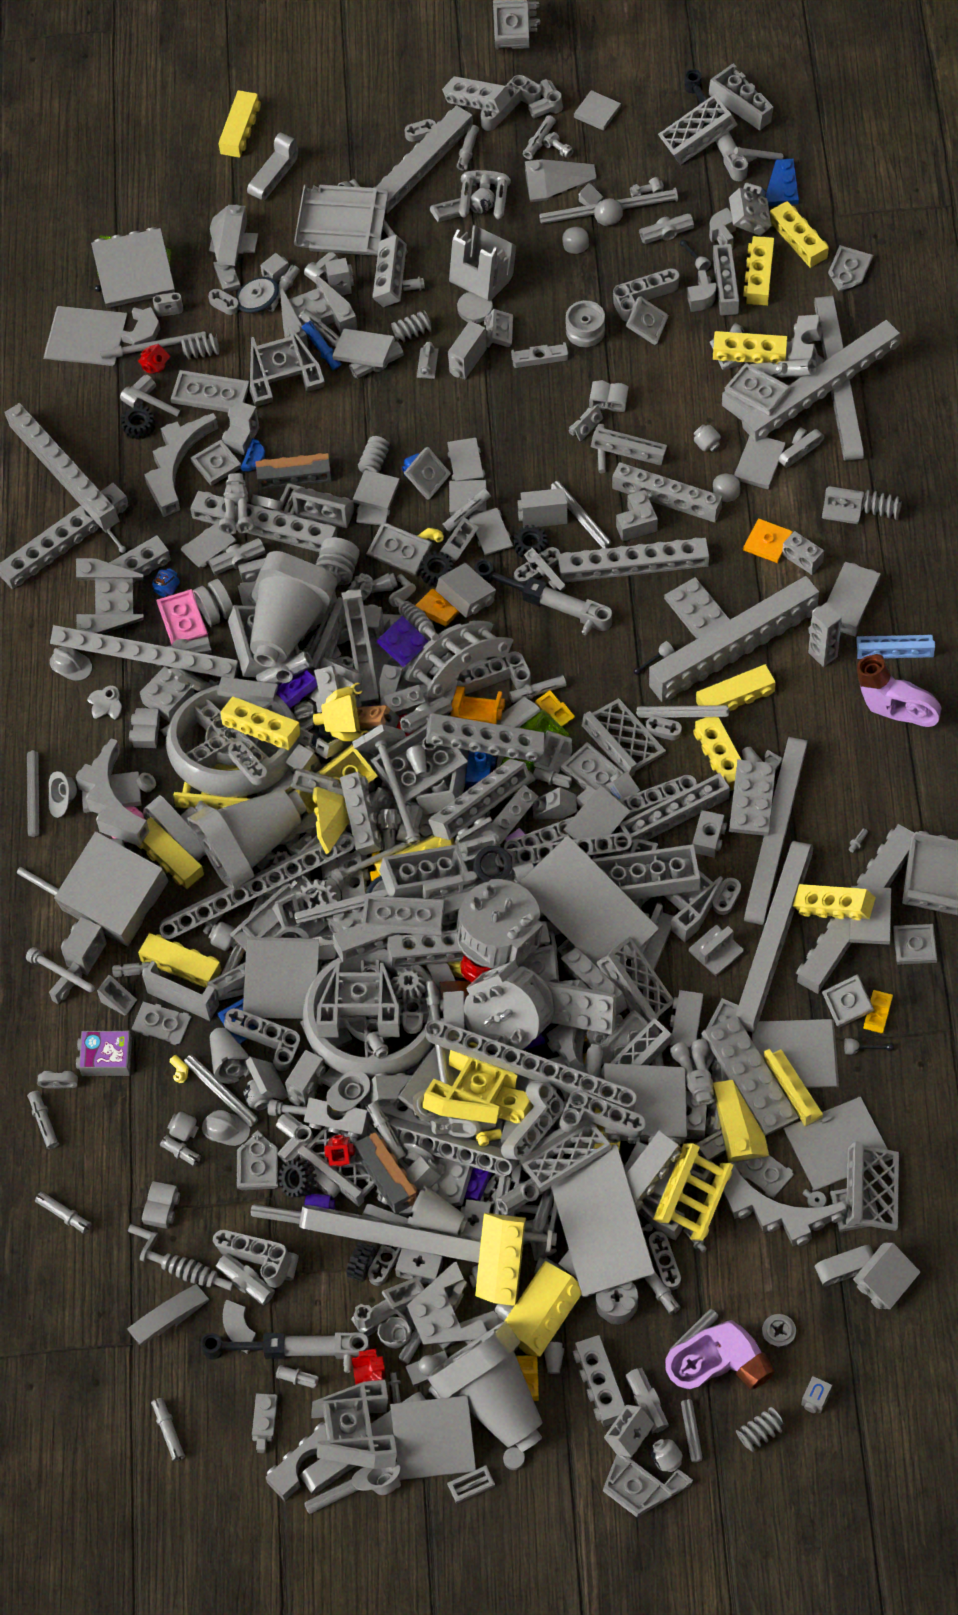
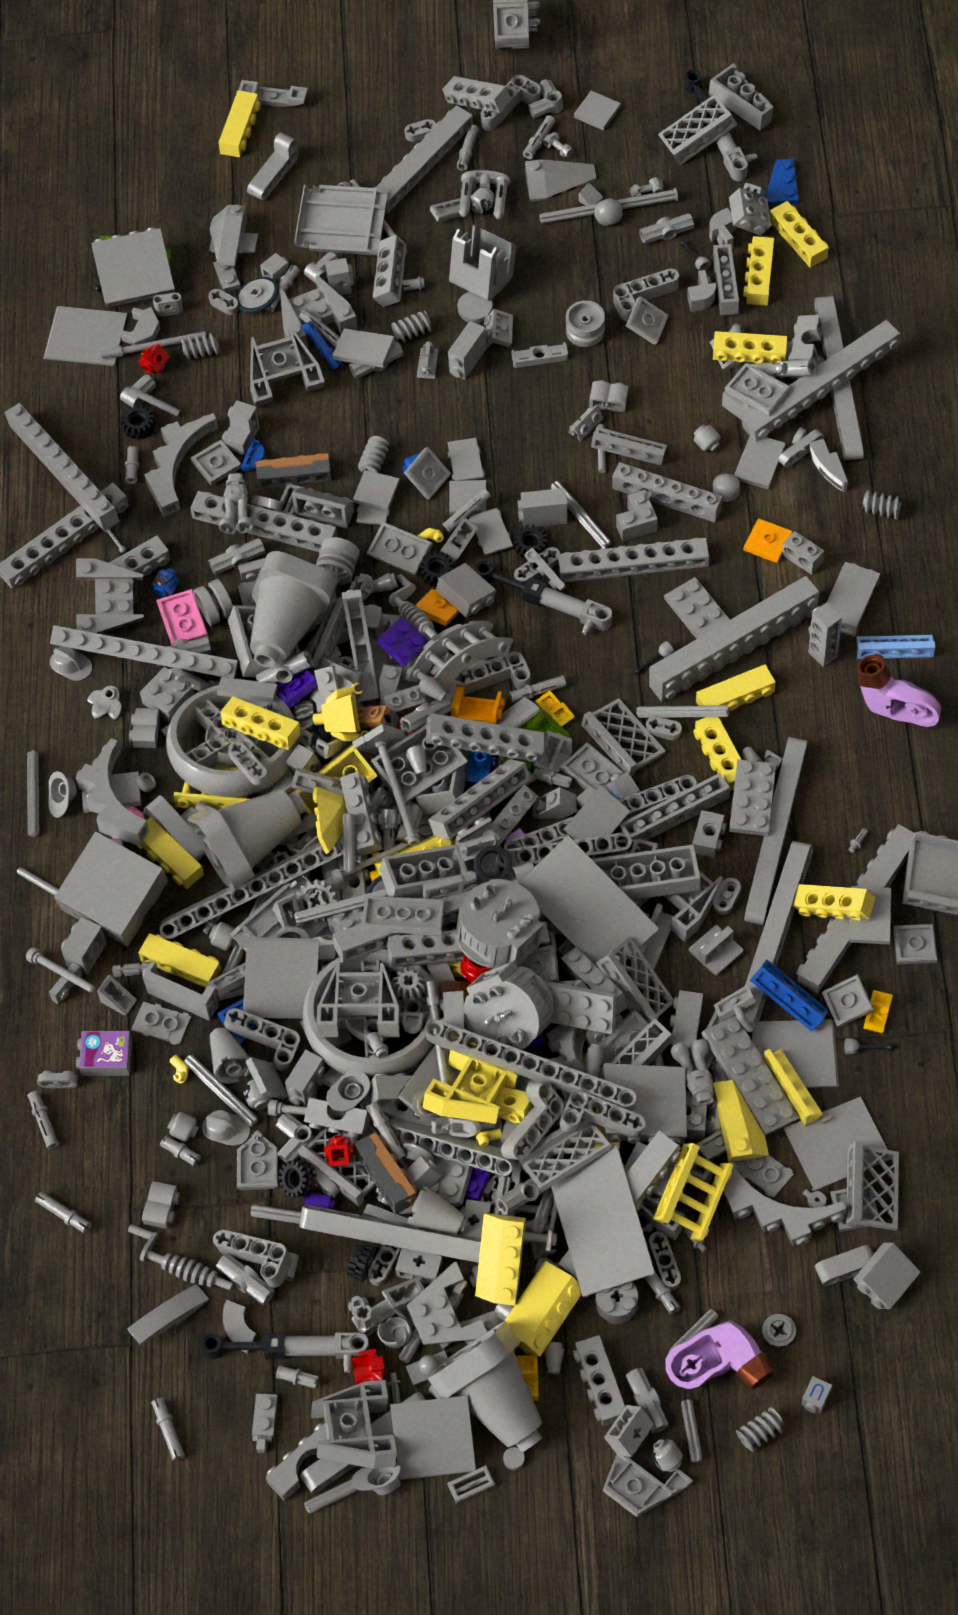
light grey plate [171,370,250,412] -> none
light grey piece [181,522,236,569] -> none
light grey hair [562,227,589,254] -> none
light grey bar [734,147,783,160] -> none
light grey bracket [822,486,864,524] -> none
light grey tile [828,245,873,292] -> none
none -> light grey pin [125,446,139,484]
none -> light grey slope [239,80,308,107]
none -> light grey axle [343,813,355,871]
none -> light grey plate [348,1296,368,1314]
none -> light grey cone [418,675,447,702]
none -> light grey plate [714,985,757,1032]
none -> blue fence [750,959,829,1032]
none -> light grey slope [809,439,848,492]

